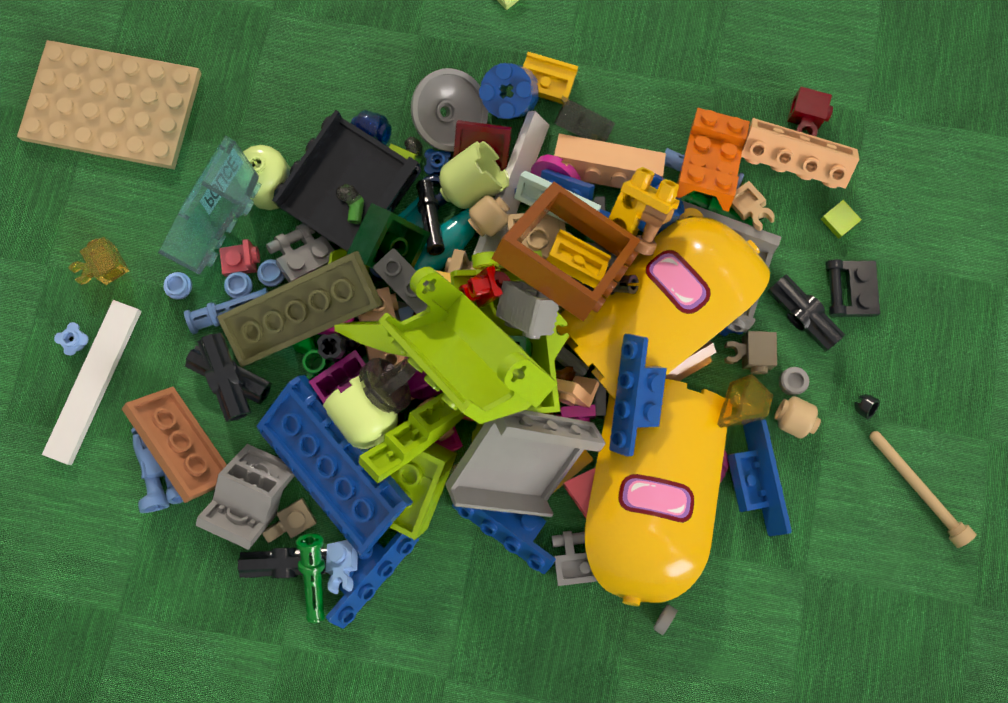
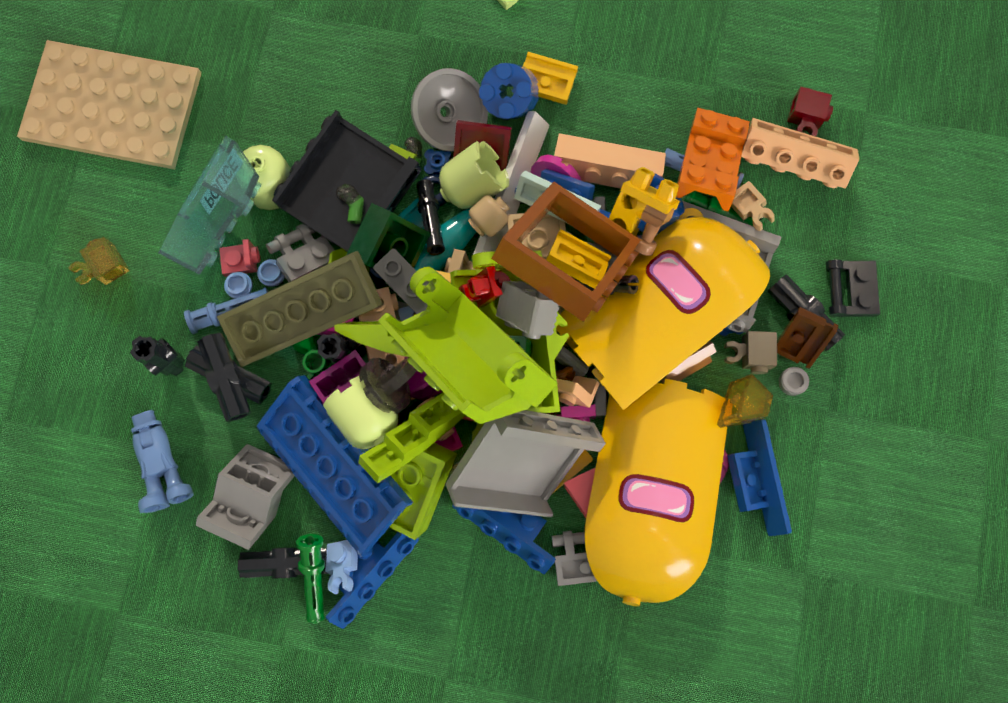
white tile [42,300,142,465] -> none
light blue plate [54,322,89,356] -> none
nougat plate [122,387,227,503] -> none
light blue plate [164,272,192,300] -> none
dark tan plate [262,497,317,543] -> none
clear blue head [351,110,392,145] -> none
clear smoke panel [554,96,615,142] -> none
blue bracket [609,334,667,457] -> none
light grey tile [653,605,678,636] -> none
tan head [775,396,821,438] -> none
lime tile [821,200,862,239] -> none
black hinge [854,394,880,419] -> none
tan piece [870,431,977,548] -> none
none -> black piece [130,336,185,376]
none -> reddish brown plate [777,307,838,369]

